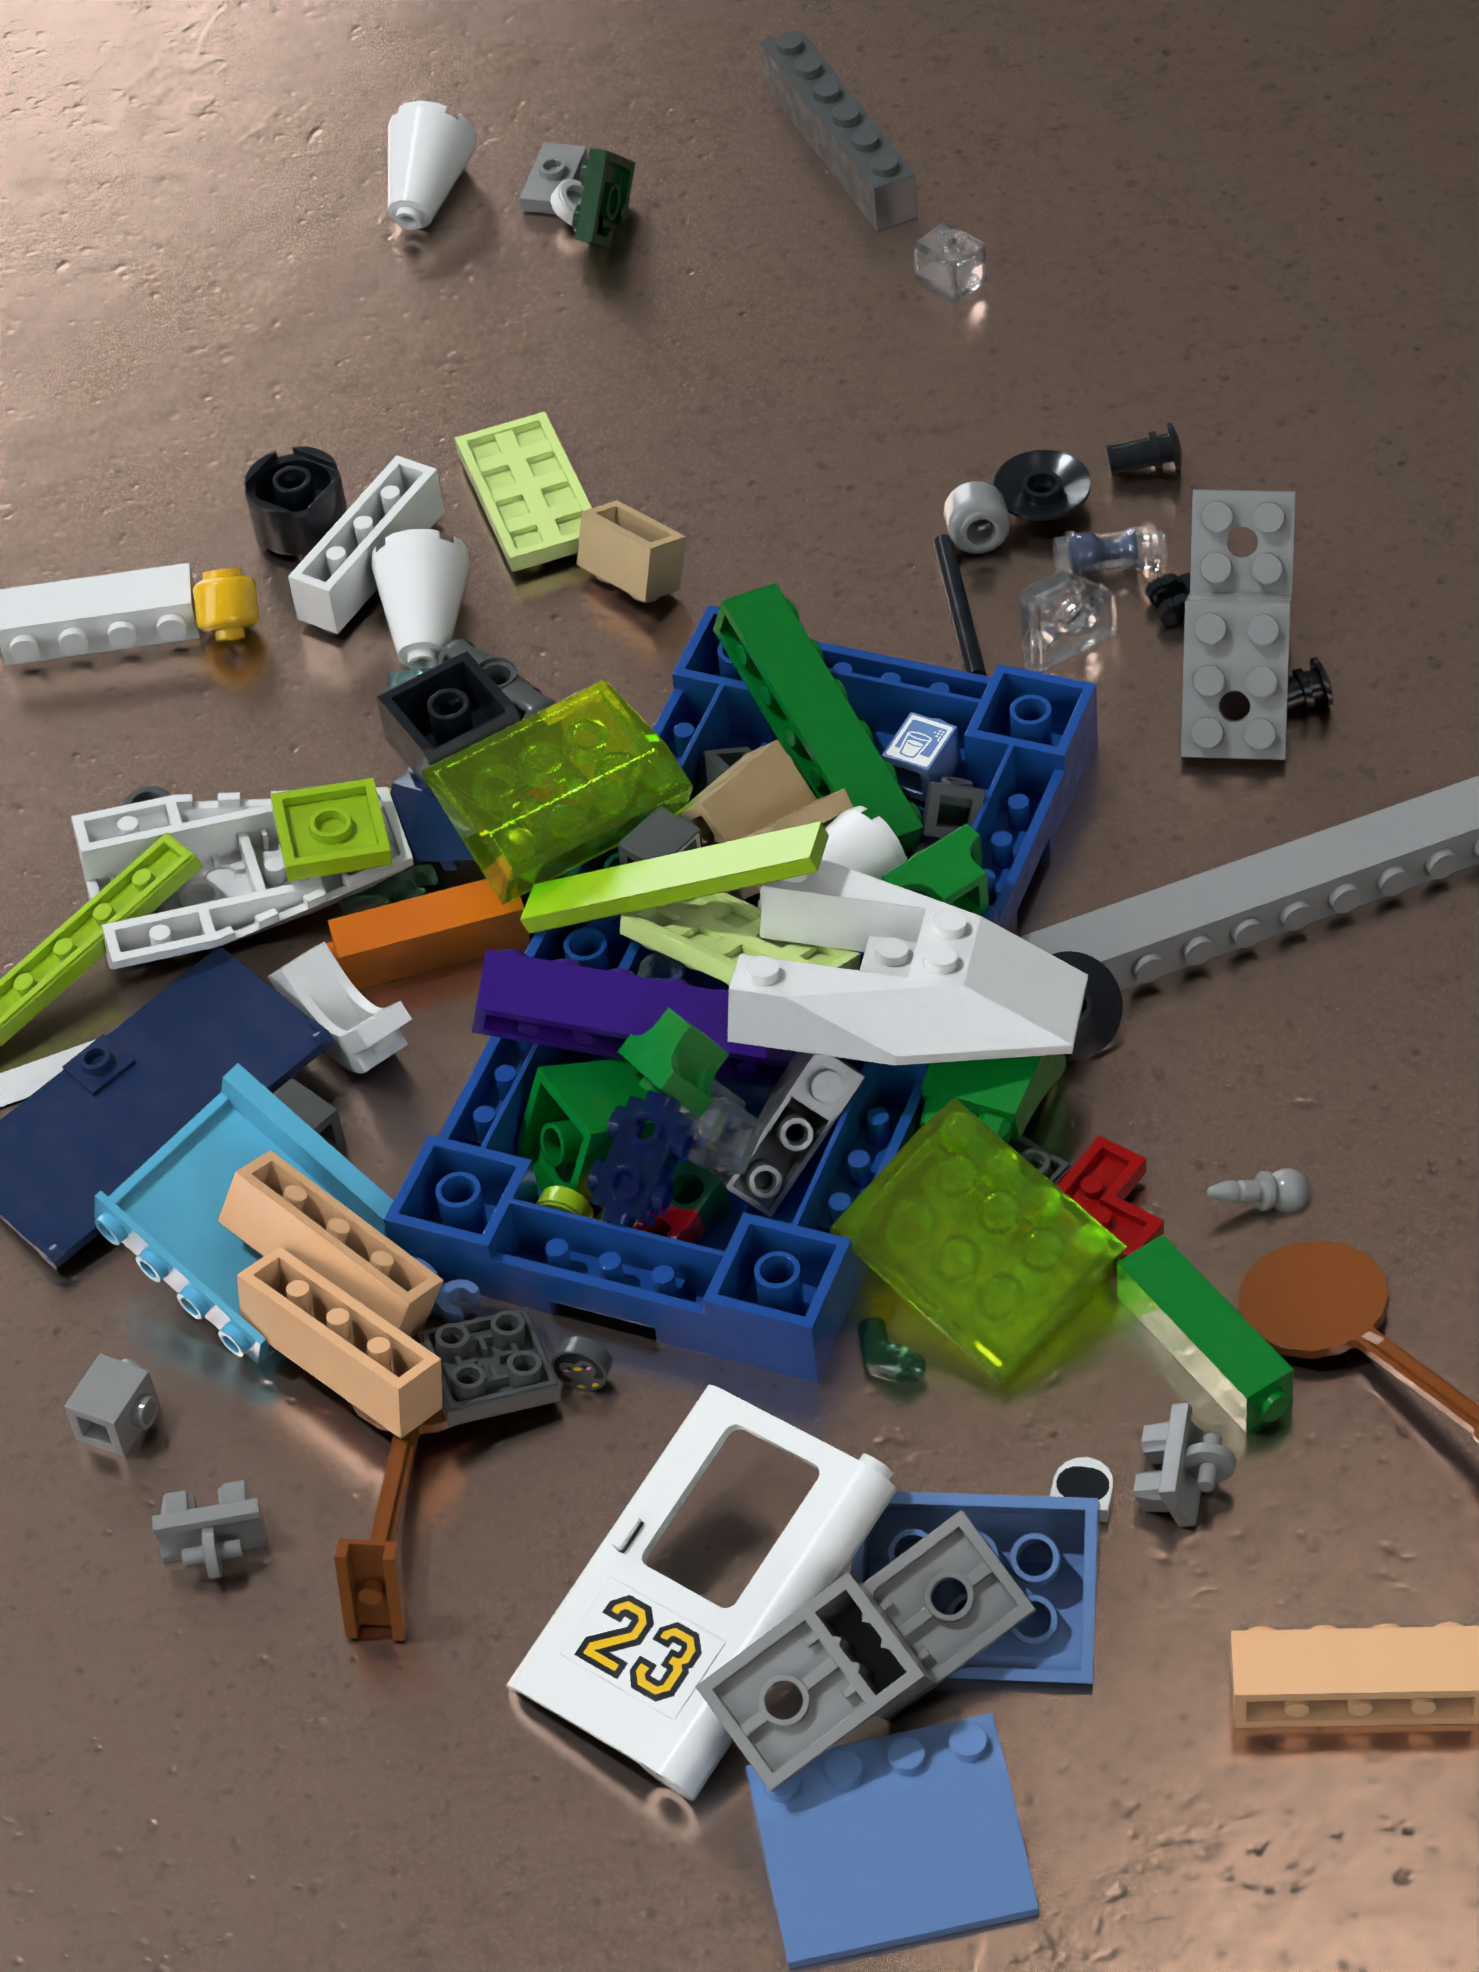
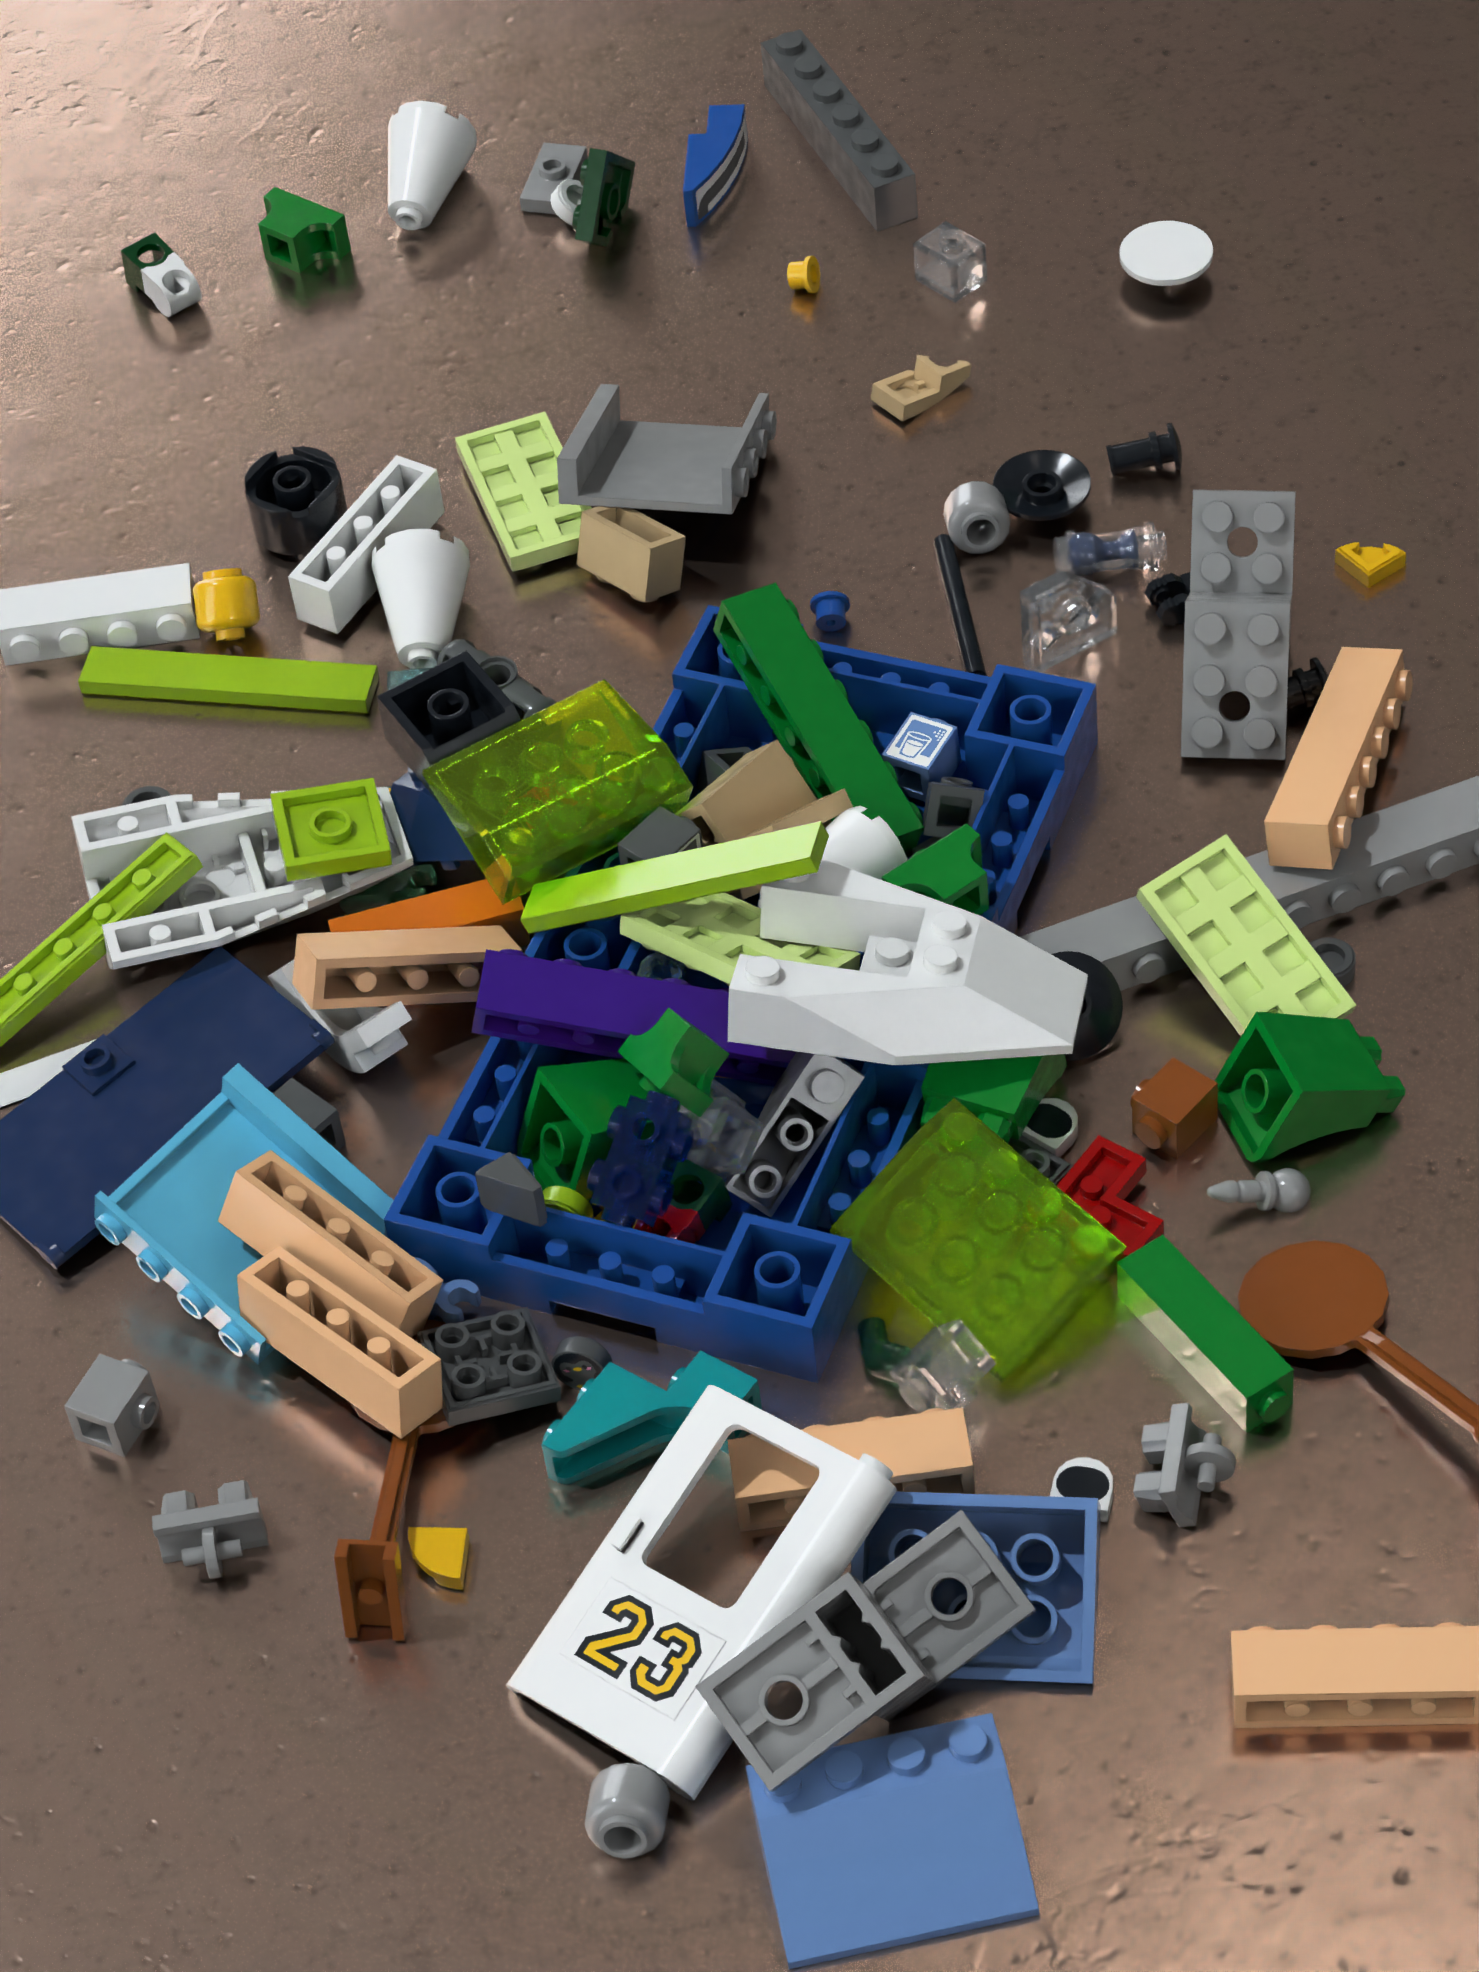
none -> lime tile [78,646,379,713]
none -> white leg [120,232,202,317]
none -> green brick [258,187,351,273]
none -> light nougat brick [292,925,523,1010]
none -> yellow tile [408,1527,470,1590]
none -> dark grey slope [475,1152,548,1227]
none -> teal arch [541,1350,762,1485]
none -> light grey panel [557,384,777,514]
none -> light grey head [584,1763,670,1859]
none -> blue slope [683,104,748,227]
none -> light nougat brick [728,1407,975,1532]
none -> yellow piece [787,256,820,293]
none -> blue piece [810,591,850,631]
none -> tan slope [871,355,971,422]
none -> clear brick [889,1319,996,1412]
none -> tile [1022,1098,1078,1157]
none -> white piece [1120,221,1213,286]
none -> dark orange brick [1130,1057,1218,1160]
none -> yellowish green plate [1136,834,1356,1036]
none -> green hips [1215,1011,1406,1163]
none -> light nougat brick [1264,647,1413,870]
none -> dark grey tile [1310,937,1356,987]
none -> yellow tile [1335,542,1406,588]

